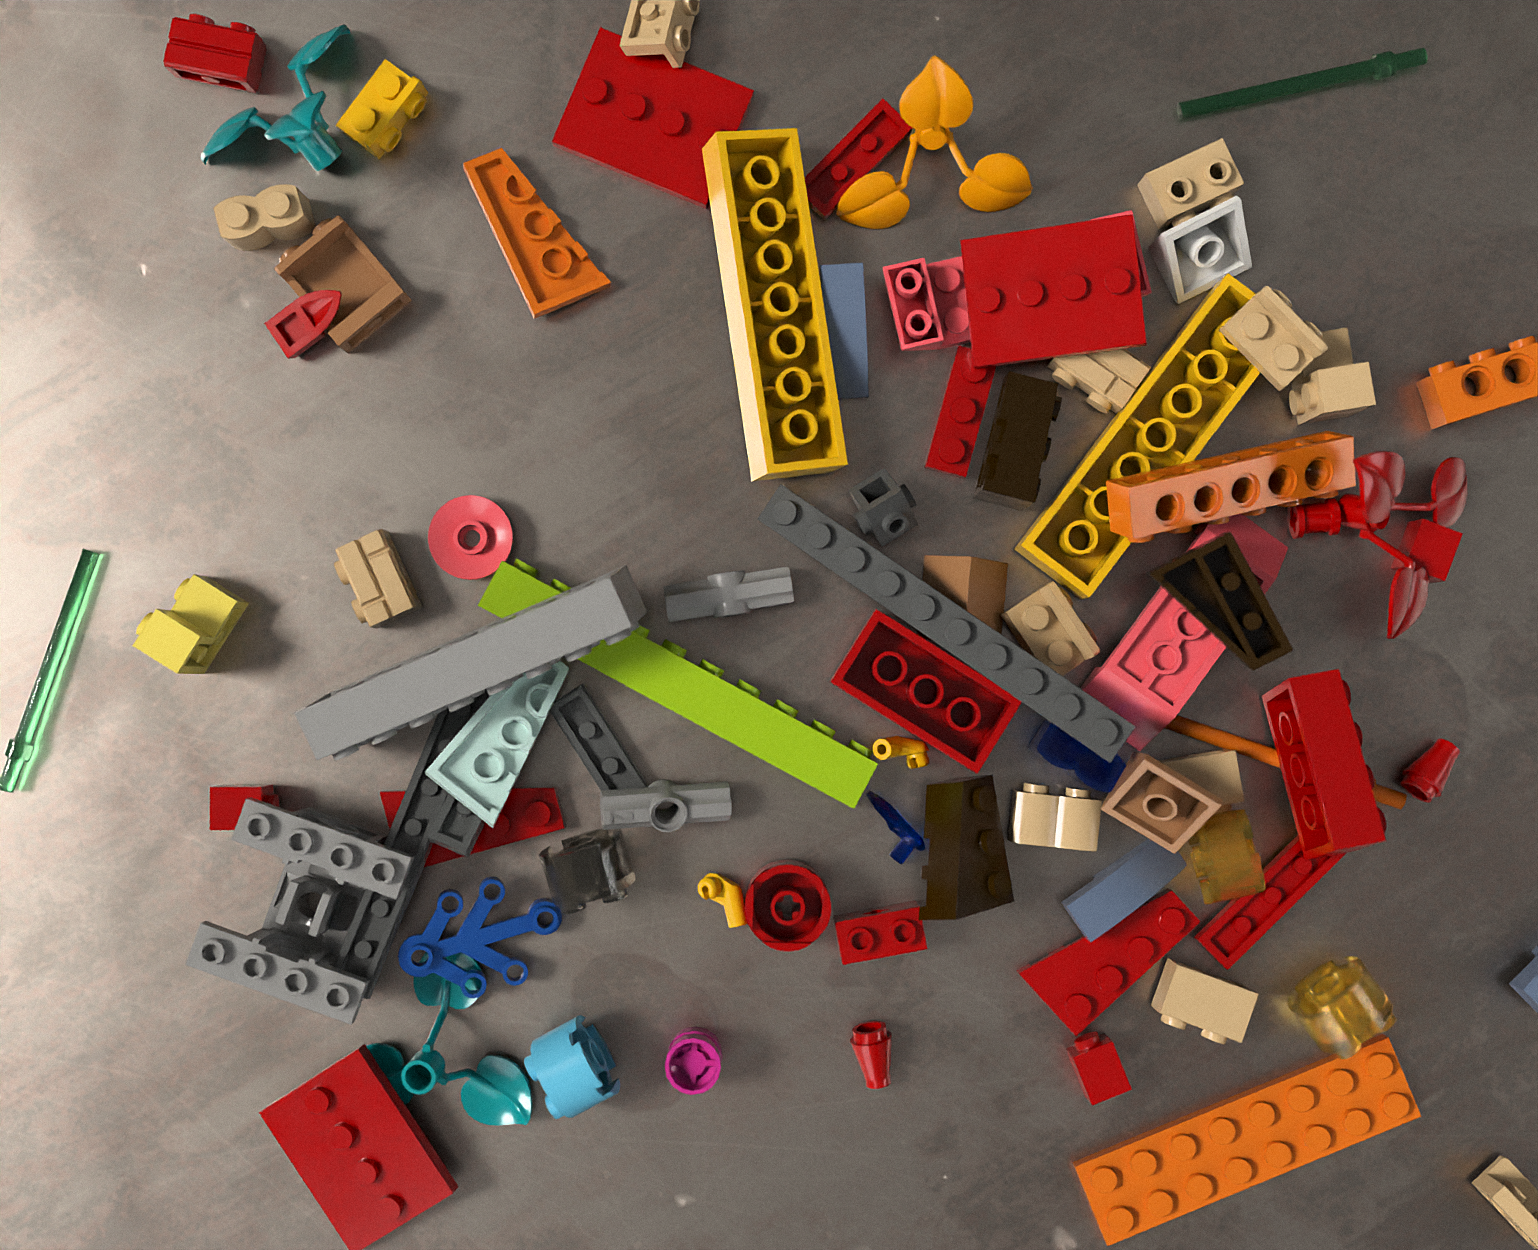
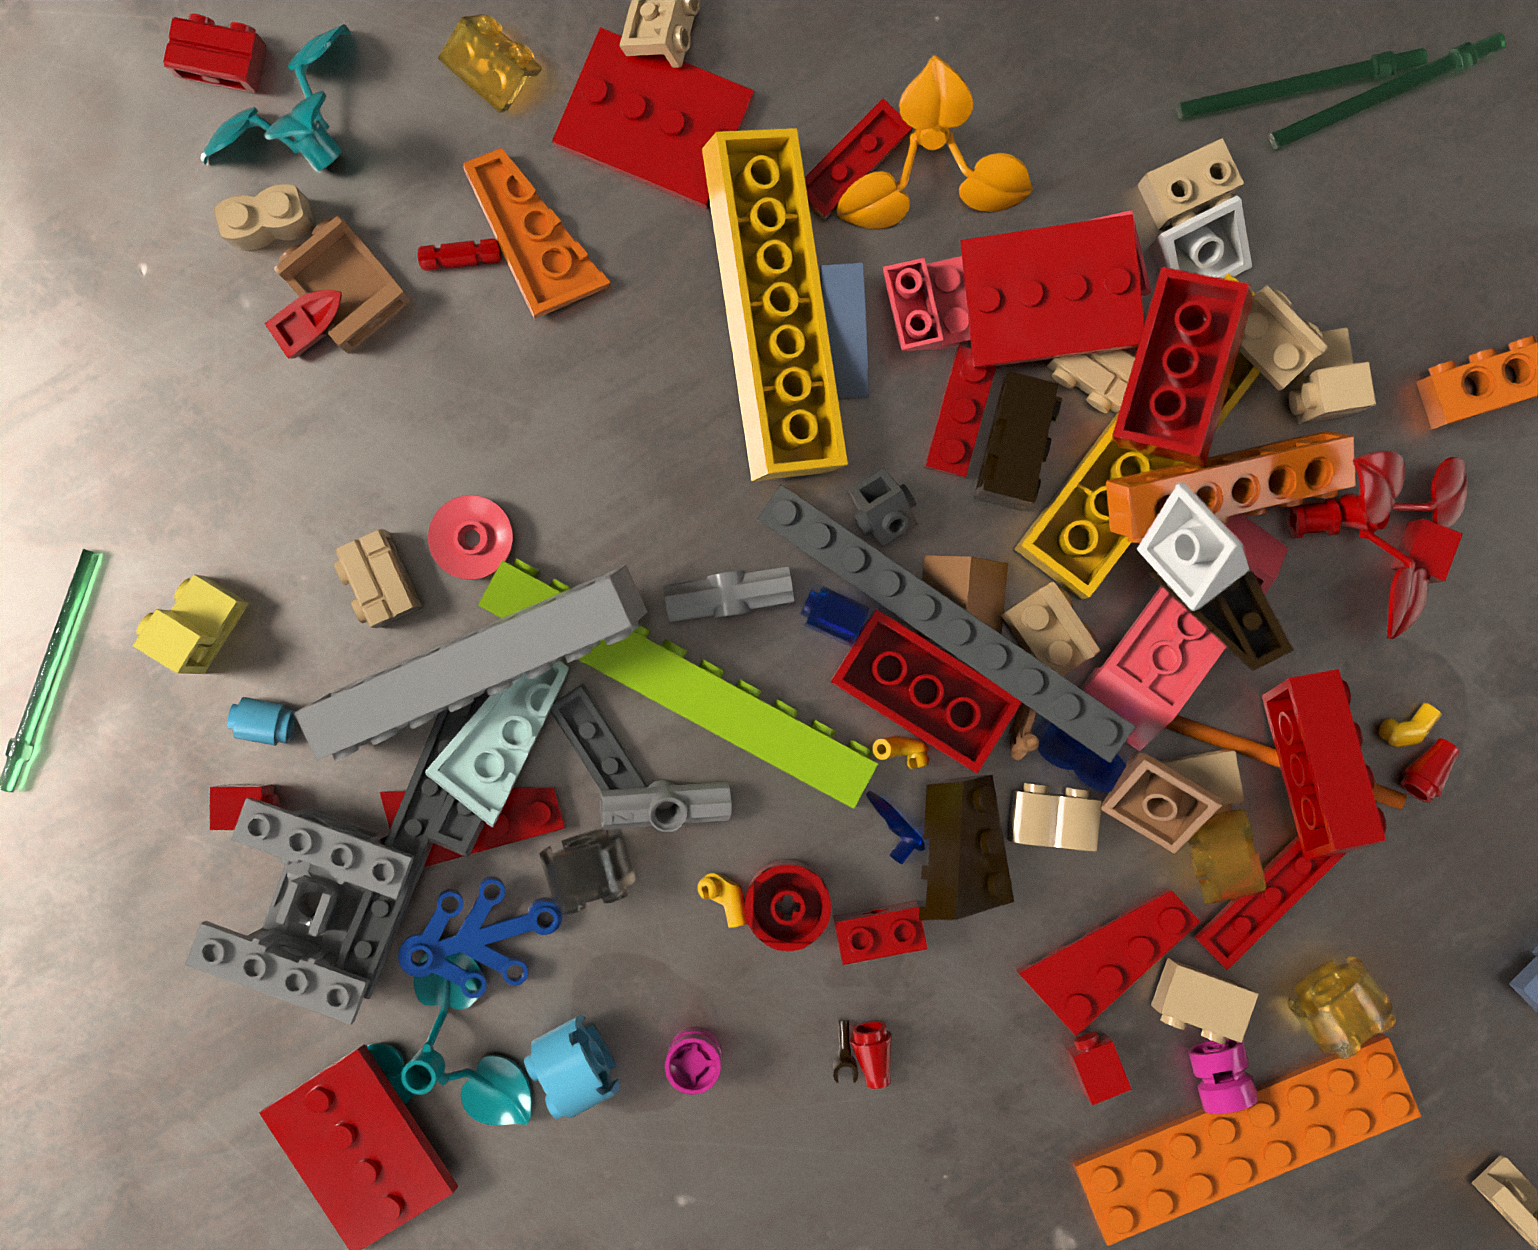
yellow bracket [335,59,428,159] -> none
sand blue slope [1061,838,1187,942] -> none
none -> medium azure brick [227,697,295,746]
none -> red axle [417,238,501,271]
none -> clear yellow bracket [438,14,542,113]
none -> clear blue brick [800,586,870,647]
none -> dark brown hand [832,1020,859,1083]
none -> medium nougat piece [1009,702,1039,761]
none -> red brick [1112,267,1254,467]
none -> white slope [1137,482,1250,611]
none -> dark pink wheel [1188,1038,1259,1114]
none -> clear green bar [1269,32,1506,150]
none -> yellow arm [1378,703,1442,747]

